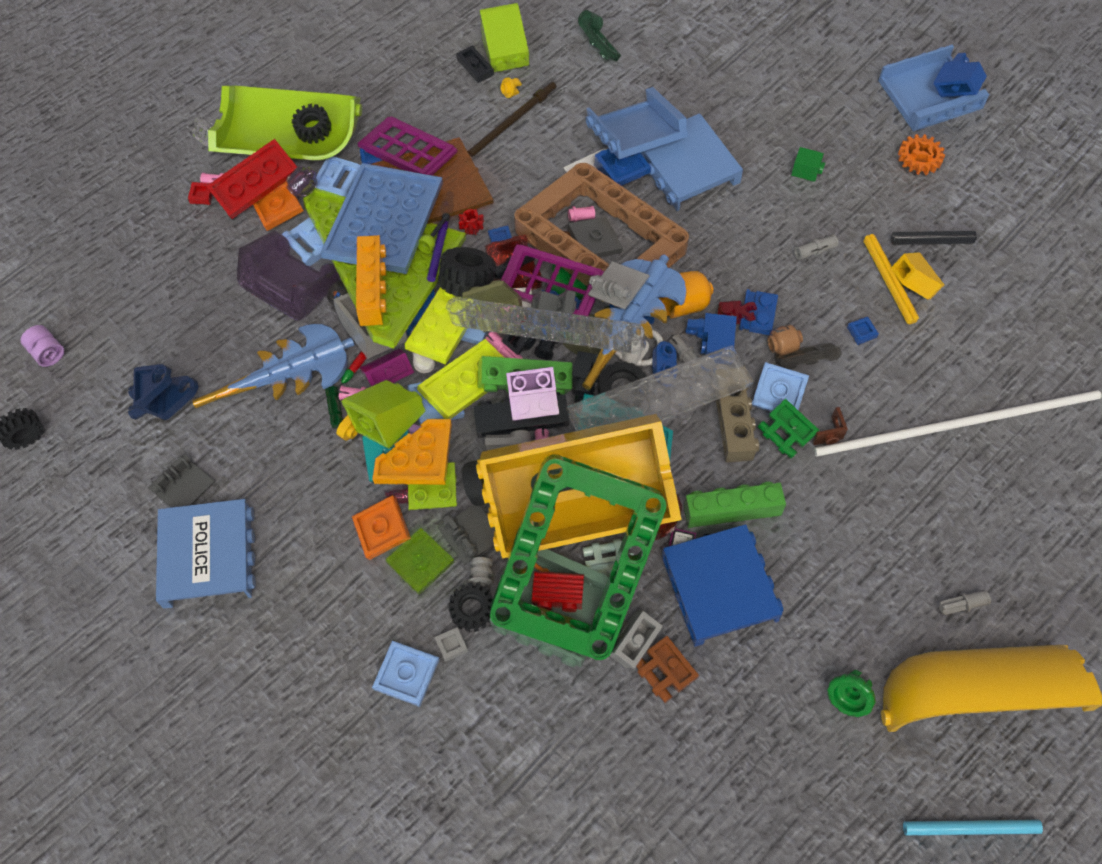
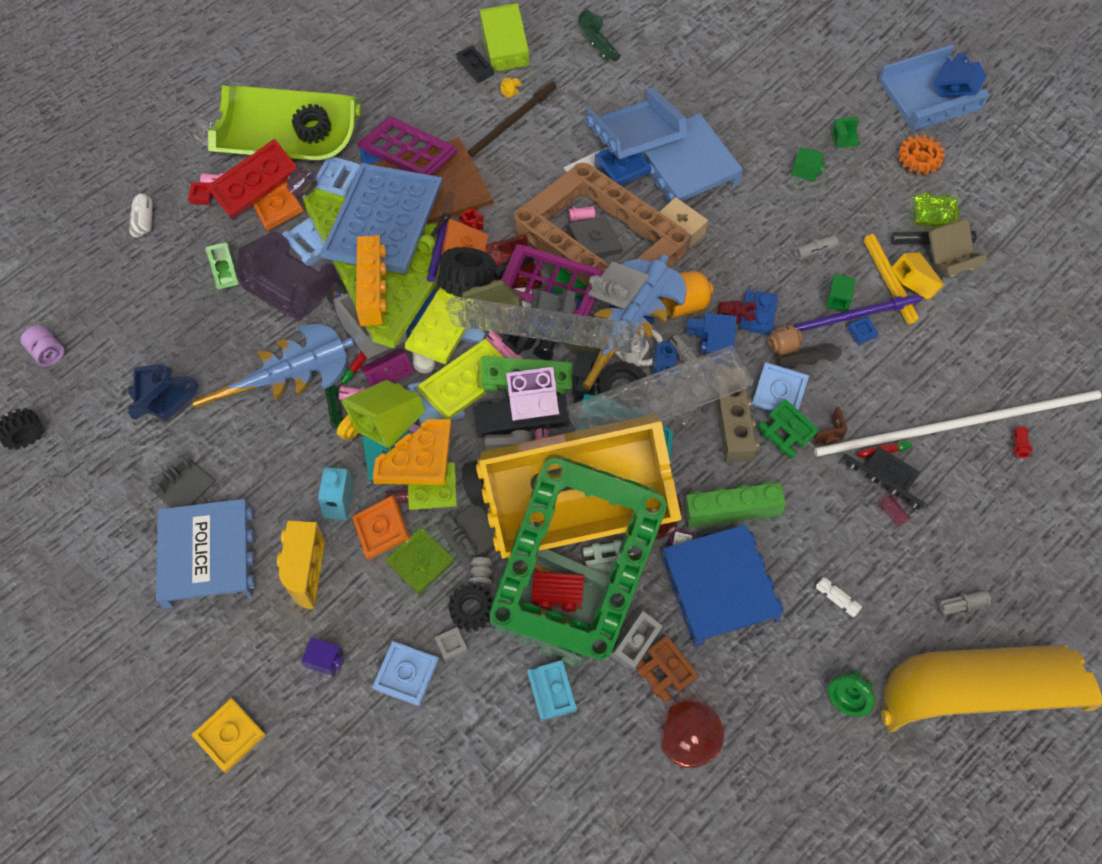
blue tile [488,225,514,251] -> none
medium azure piece [903,820,1043,836] -> none
none -> white arm [129,193,153,238]
none -> yellow plate [191,698,267,773]
none -> bright green arch [205,241,239,290]
none -> yellow brick [277,521,326,609]
none -> dark purple brick [301,637,344,677]
none -> medium azure torso [318,468,355,520]
none -> orange plate [441,219,488,255]
none -> medium azure plate [527,660,577,722]
none -> tan brick [660,197,708,248]
none -> clear red cylinder [661,700,724,768]
none -> dark purple bar [793,294,921,332]
none -> white axle [816,577,862,617]
none -> green brick [826,274,856,312]
none -> green panel [831,117,860,148]
none -> black bracket [842,447,928,510]
none -> red piece [857,441,913,458]
none -> clear pink pin [880,496,911,527]
none -> clear neon green plate [914,192,959,227]
none -> dark tan bracket [929,219,987,277]
none -> red pin [1012,427,1033,458]

